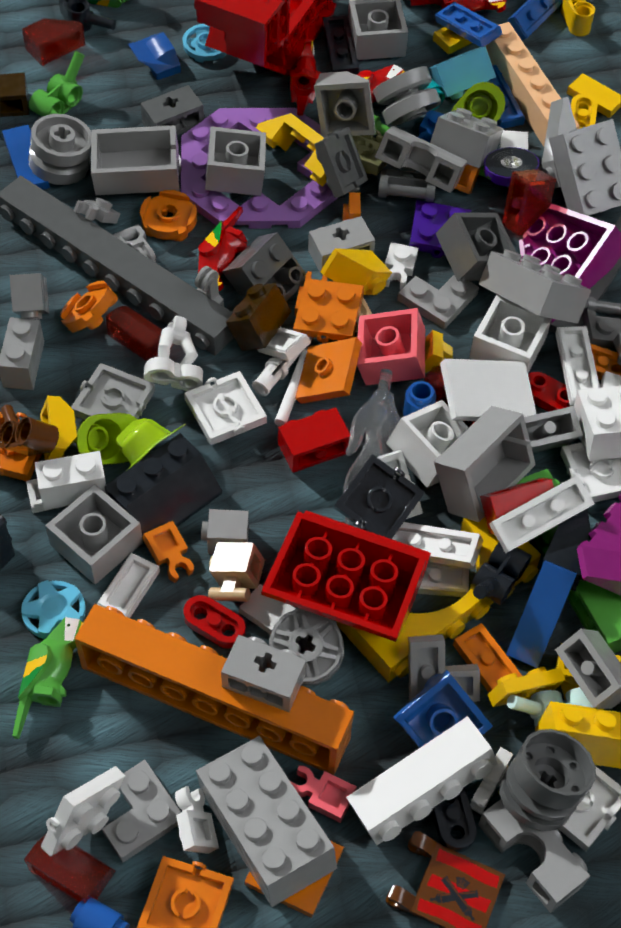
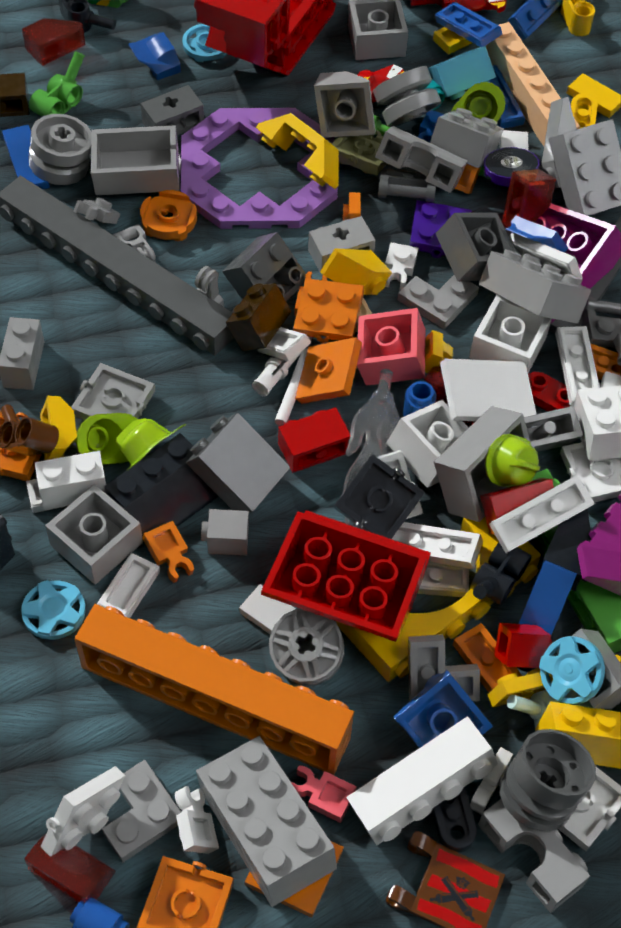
light grey brick [9,273,49,320] -> none
bright green animal [12,617,84,739] -> none
orange plate [60,281,118,333] -> none
clear red brick [106,306,175,361] -> none
white piece [144,316,203,391] -> none
red plate [183,595,246,649] -> none
white plate [184,371,267,445] -> none
red animal [198,206,247,291] -> none
light grey brick [205,126,266,196] -> none
tan brick [208,542,265,602] -> none
light grey brick [221,635,306,712] -> none
red animal [290,39,321,116] -> none
dark grey plate [314,127,368,198] -> none
black plate [322,15,359,75] -> none
none -> brick [186,413,290,513]
none -> lime piece [485,434,541,488]
none -> red brick [494,623,552,668]
none -> slope [506,215,569,253]
none -> white tile [509,233,583,279]
none -> medium azure wheel [539,636,605,704]

